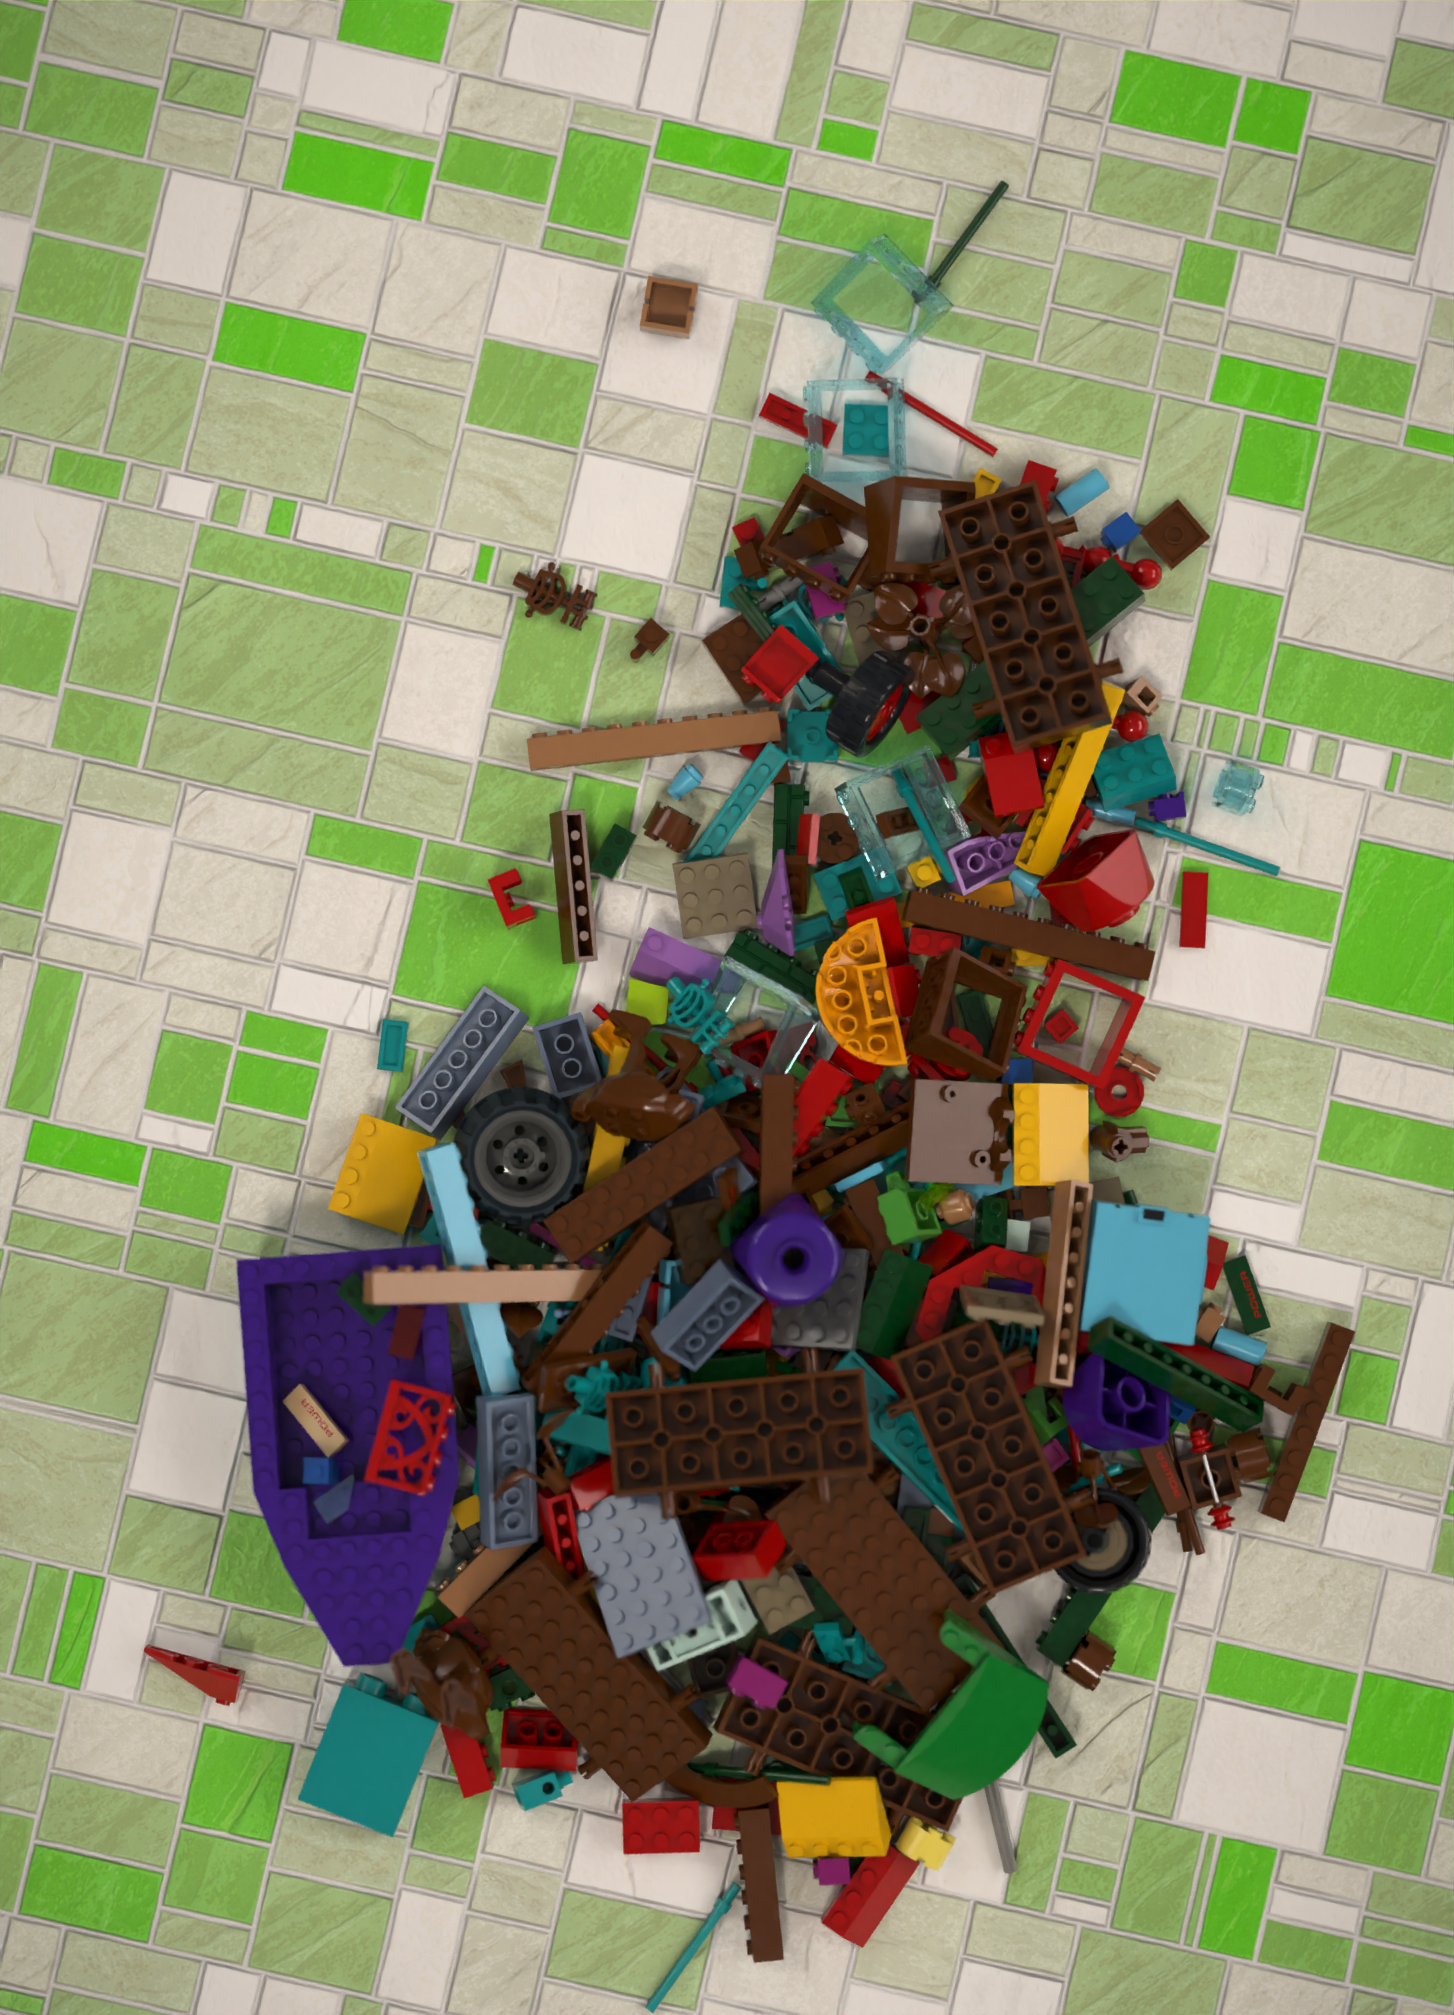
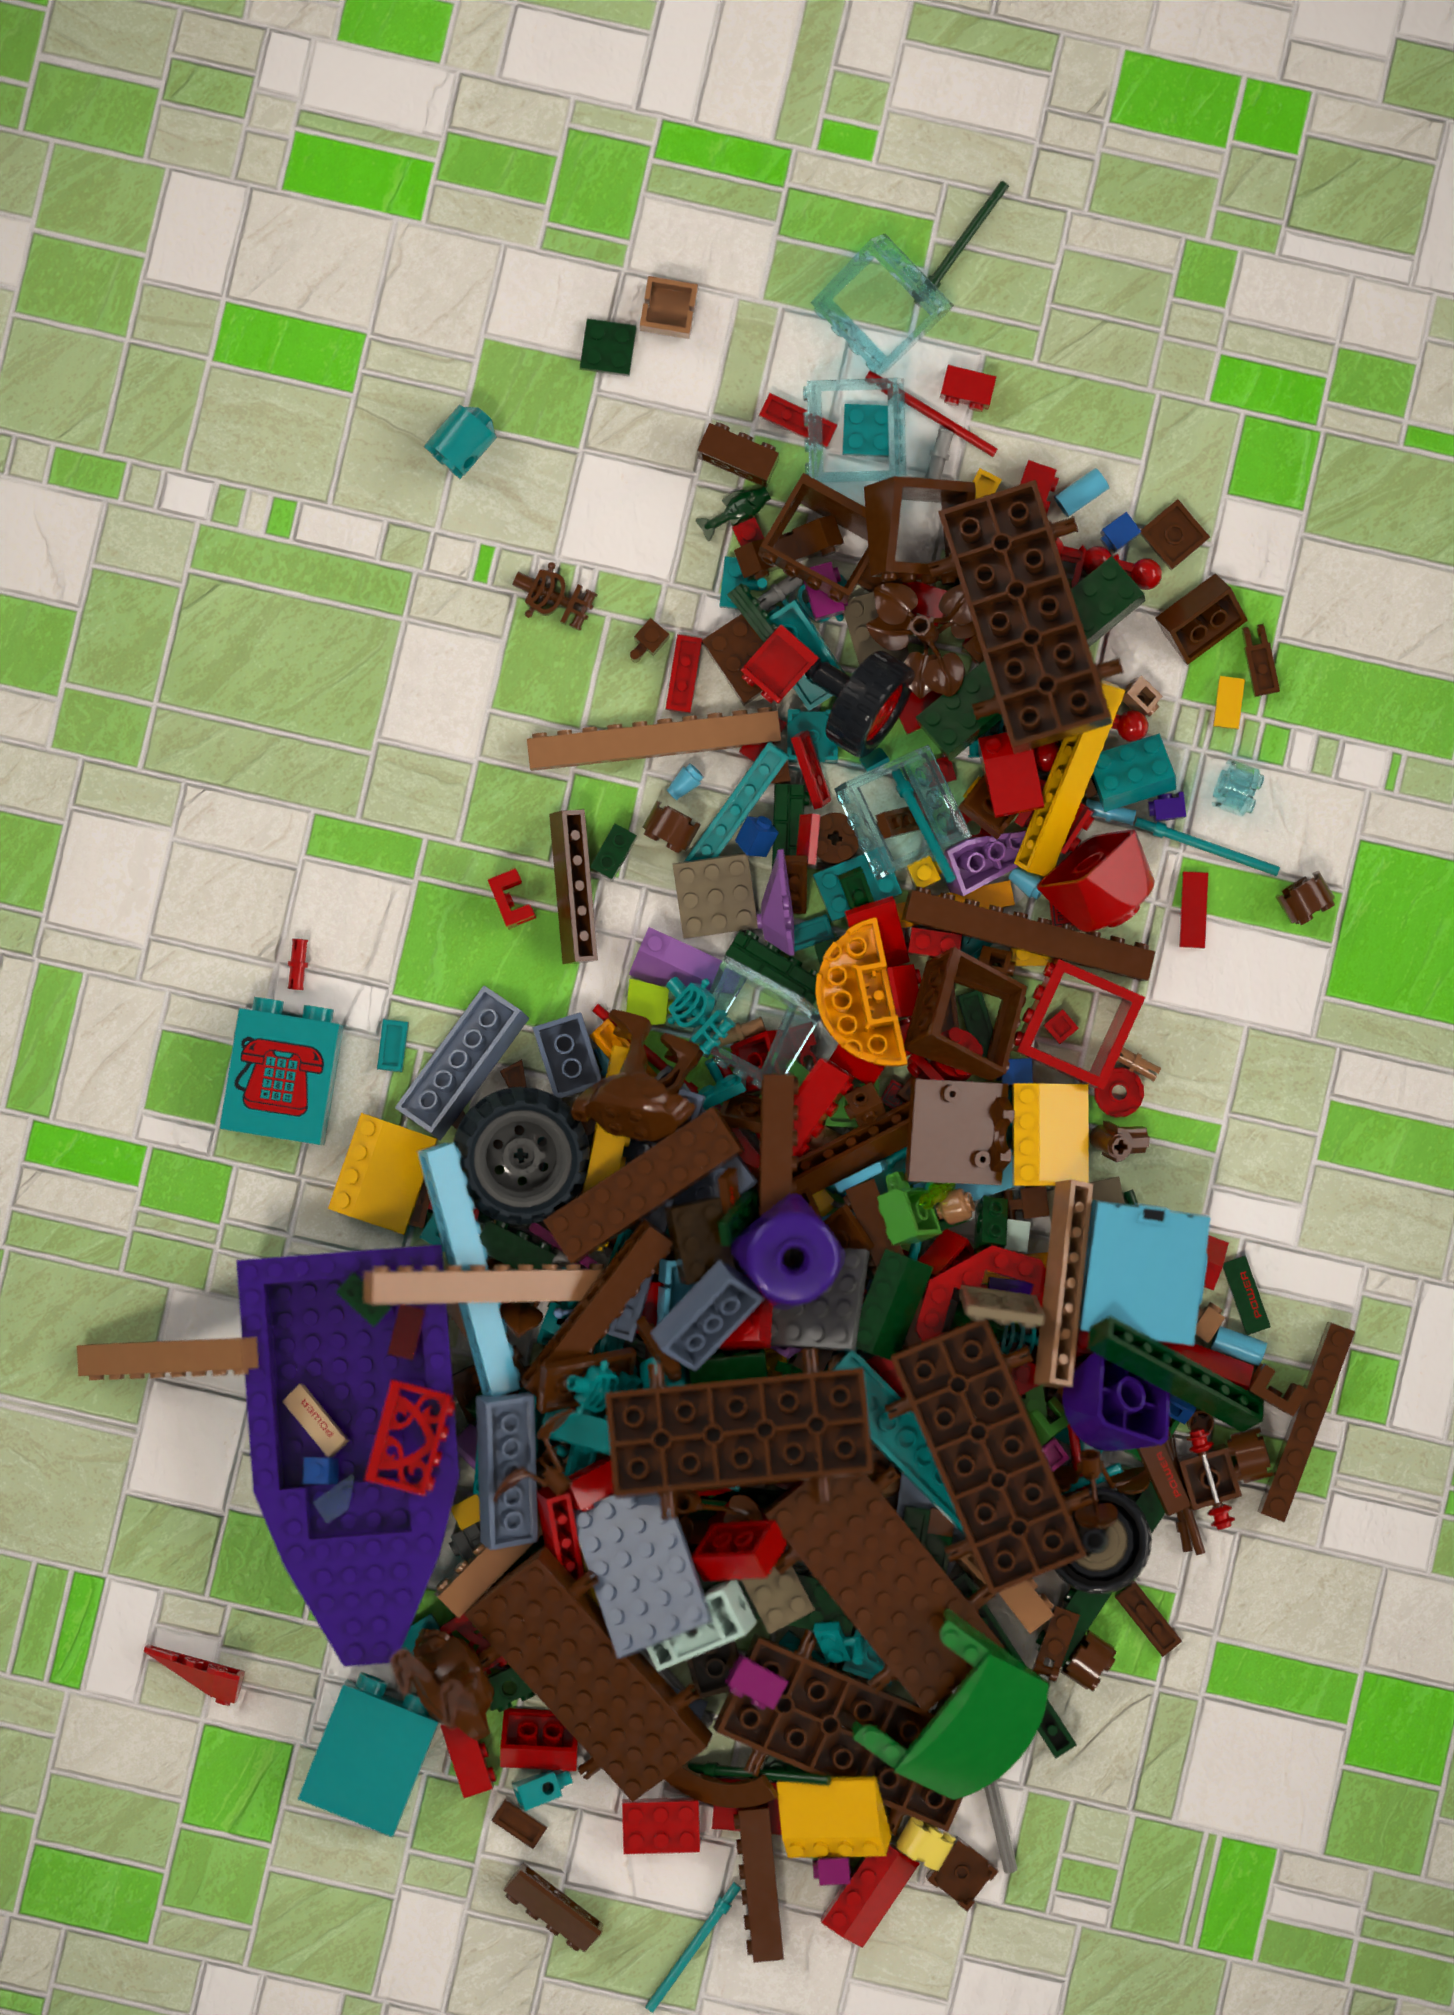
none -> medium nougat brick [77,1337,259,1380]
none -> teal brick [219,997,344,1145]
none -> red pin [287,938,308,990]
none -> teal cylinder [423,405,497,479]
none -> reddish brown tile [491,1799,548,1849]
none -> reddish brown slope [504,1862,604,1952]
none -> dark green plate [580,319,637,377]
none -> red plate [666,634,702,714]
none -> dark green animal [696,486,771,541]
none -> reddish brown brick [697,422,779,488]
none -> blue brick [735,816,779,857]
none -> red tile [791,730,831,810]
none -> teal slope [859,747,890,775]
none -> light grey pin [925,429,954,480]
none -> reddish brown panel [926,1836,999,1912]
none -> red brick [940,365,997,412]
none -> medium nougat piece [998,1579,1054,1634]
none -> reddish brown plate [1032,1606,1080,1682]
none -> reddish brown tile [1114,1581,1182,1657]
none -> reddish brown slope [1155,573,1248,665]
none -> yellow tile [1213,676,1245,730]
none -> reddish brown hinge [1242,624,1280,697]
none -> reddish brown brick [1276,871,1335,925]

